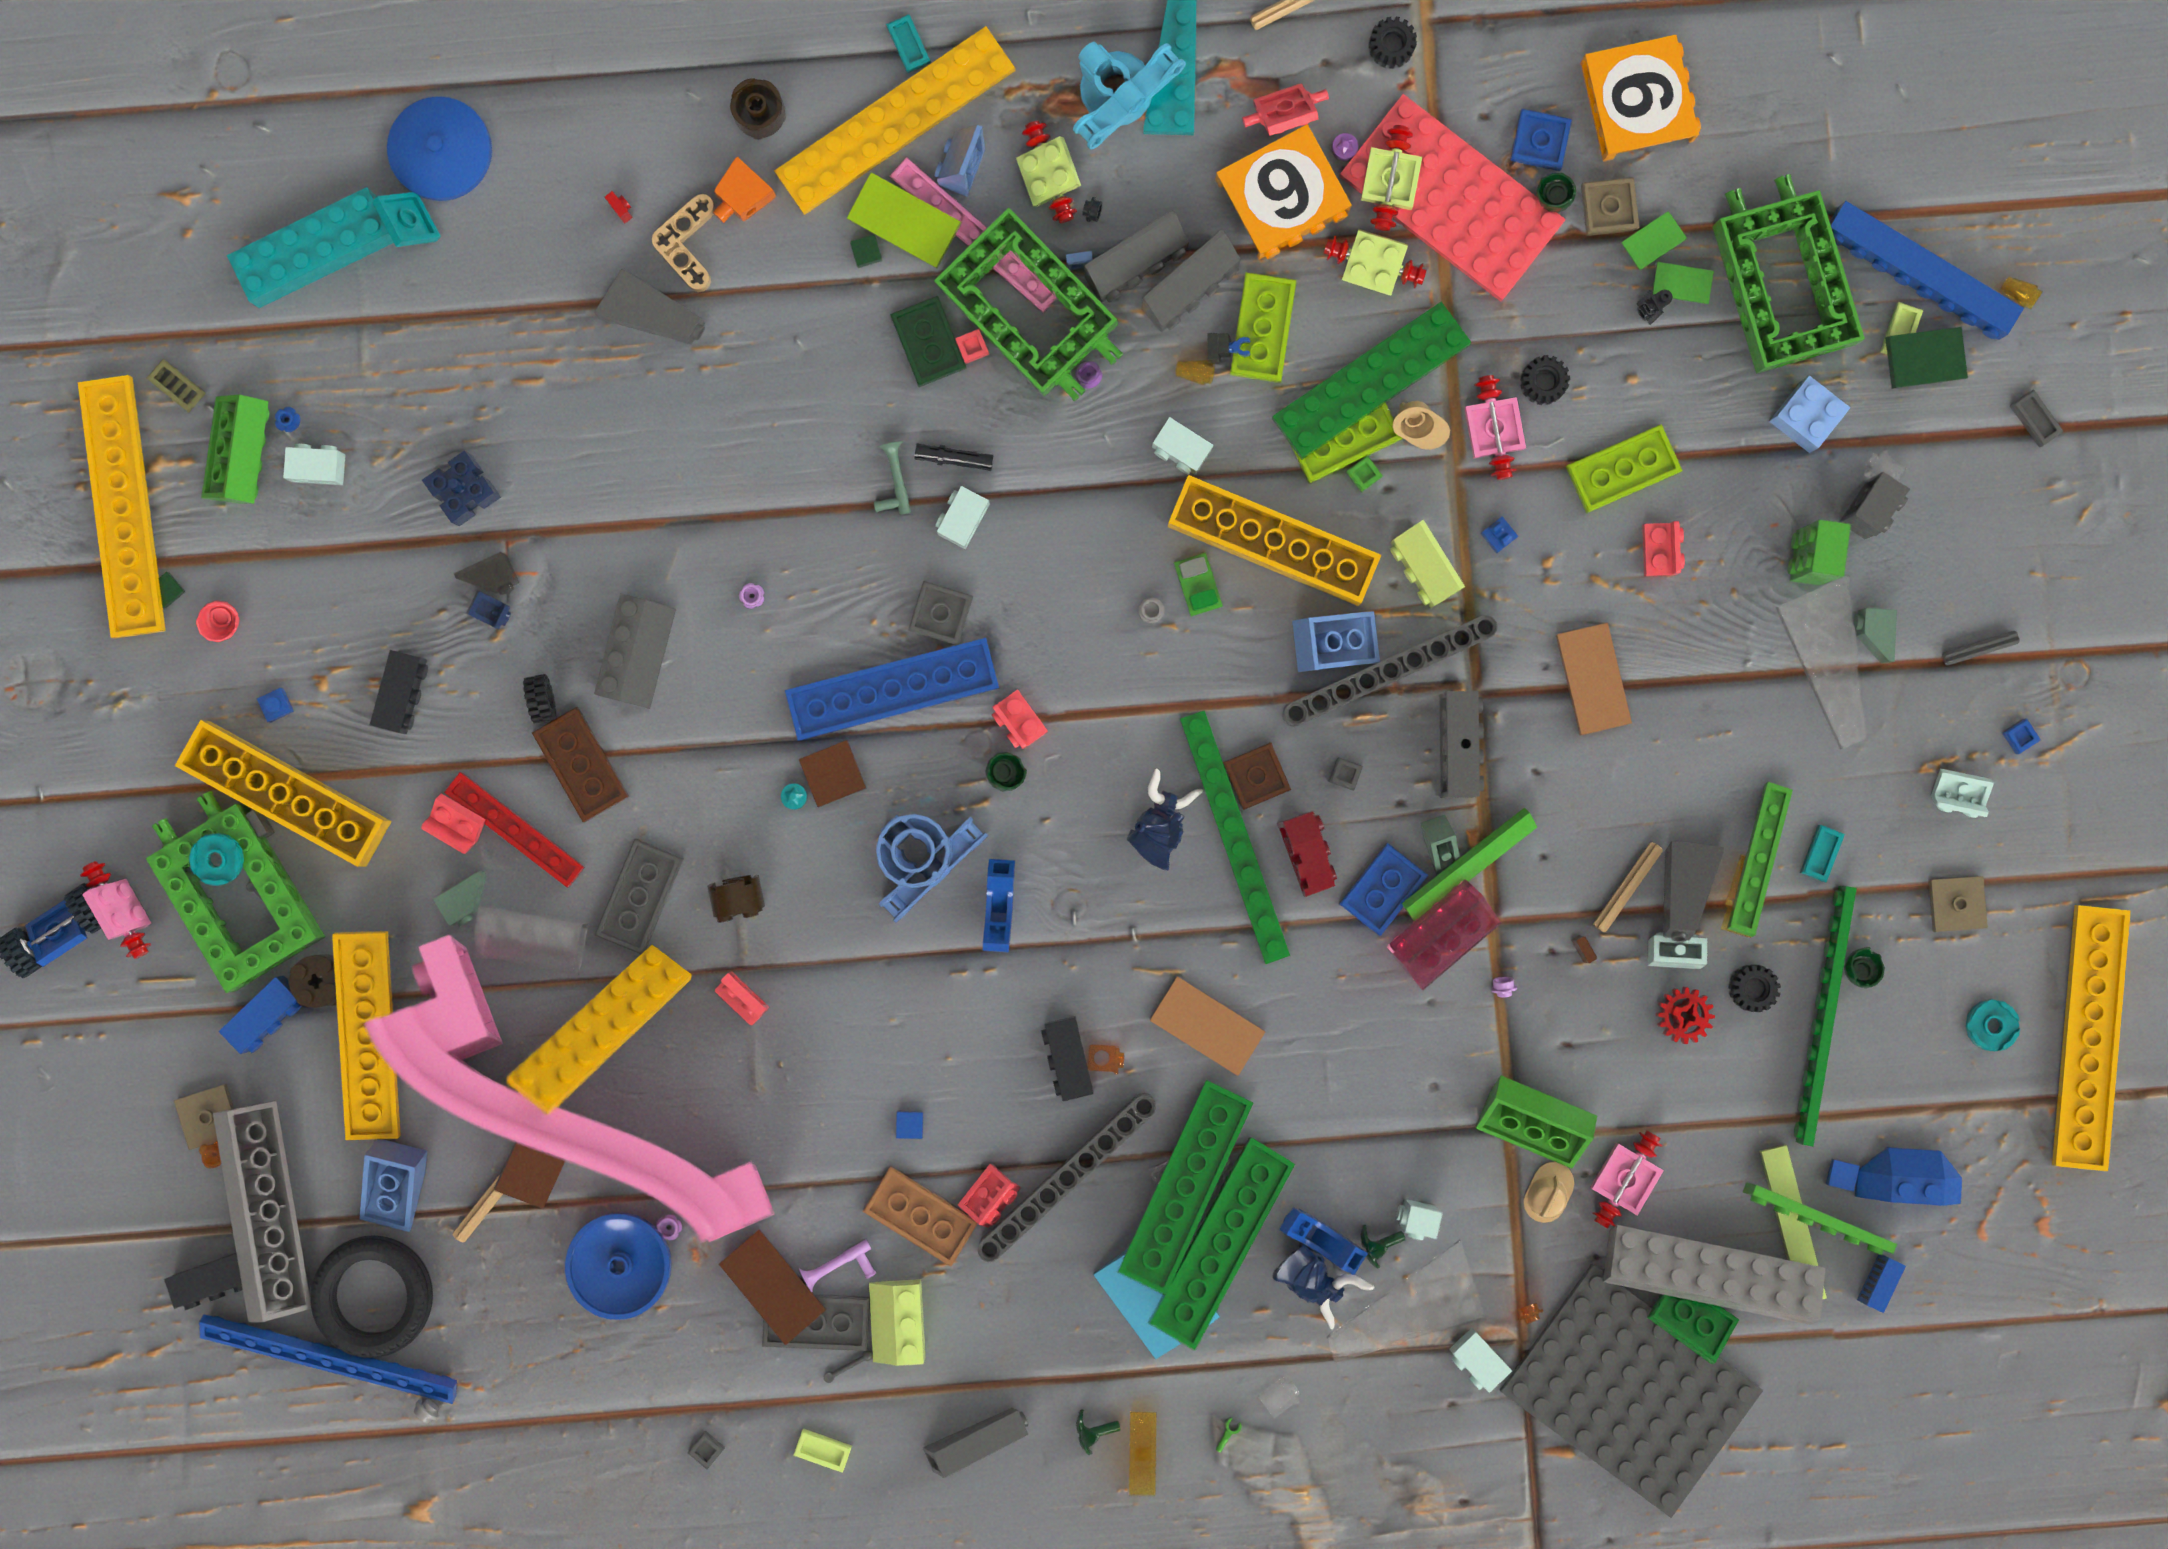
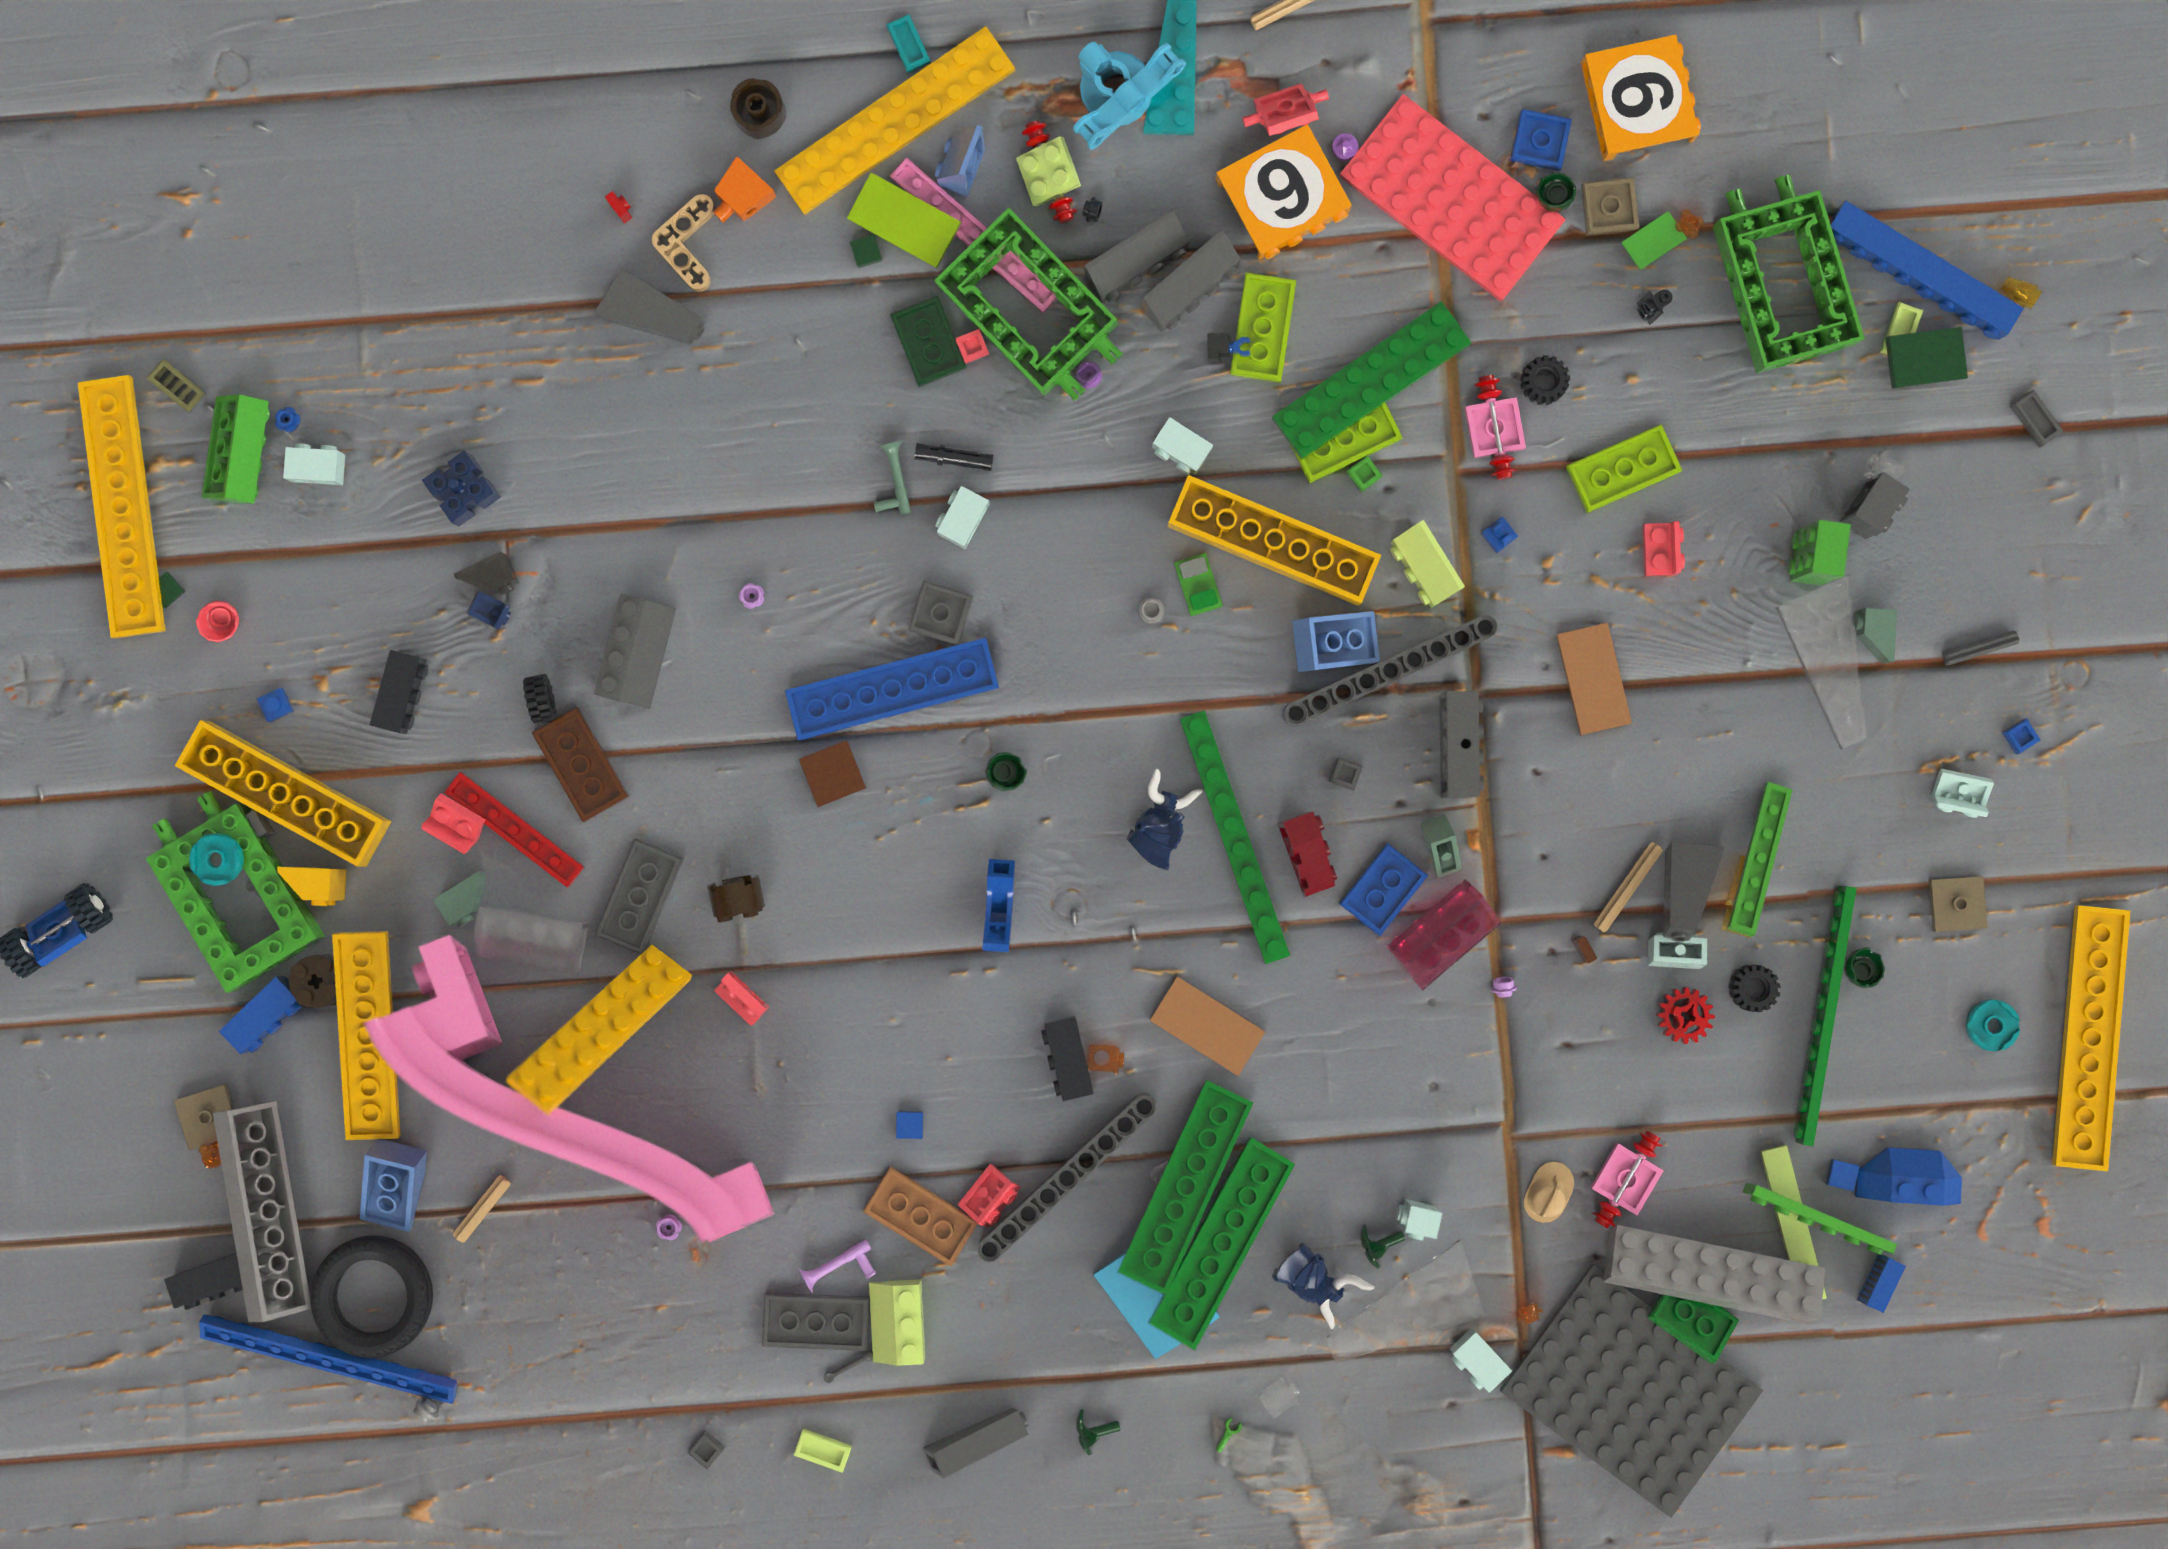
bright pink plate [80,861,151,959] -> none
teal brick [227,187,394,308] -> none
teal plate [372,192,441,247] -> none
blue dish [387,96,492,201] -> none
reddish brown tile [494,1141,565,1209] -> none
blue dish [565,1213,672,1320] -> none
reddish brown tile [719,1229,826,1345] -> none
teal tile [781,784,808,810] -> none
medium blue piece [876,814,989,923] -> none
coral bracket [991,689,1048,750] -> none
medium blue tile [1066,251,1093,270] -> none
clear yellow slope [1129,1412,1156,1497] -> none
clear yellow cone [1176,360,1215,386] -> none
reddish brown tile [1223,742,1291,810] -> none
blue arch [1279,1207,1368,1275] -> none
yellowish green plate [1323,229,1427,296] -> none
yellowish green plate [1361,125,1422,231] -> none
black tyre [1368,16,1417,69] -> none
tan piece [1392,401,1450,450] -> none
bright green tile [1402,808,1537,923] -> none
bright green slope [1476,1075,1597,1169] -> none
bright green piece [1652,262,1714,304] -> none
light blue brick [1769,375,1850,453] -> none
teal tile [1800,825,1845,882] -> none
none -> yellow slope [278,867,346,906]
none -> clear orange plate [1675,209,1704,239]

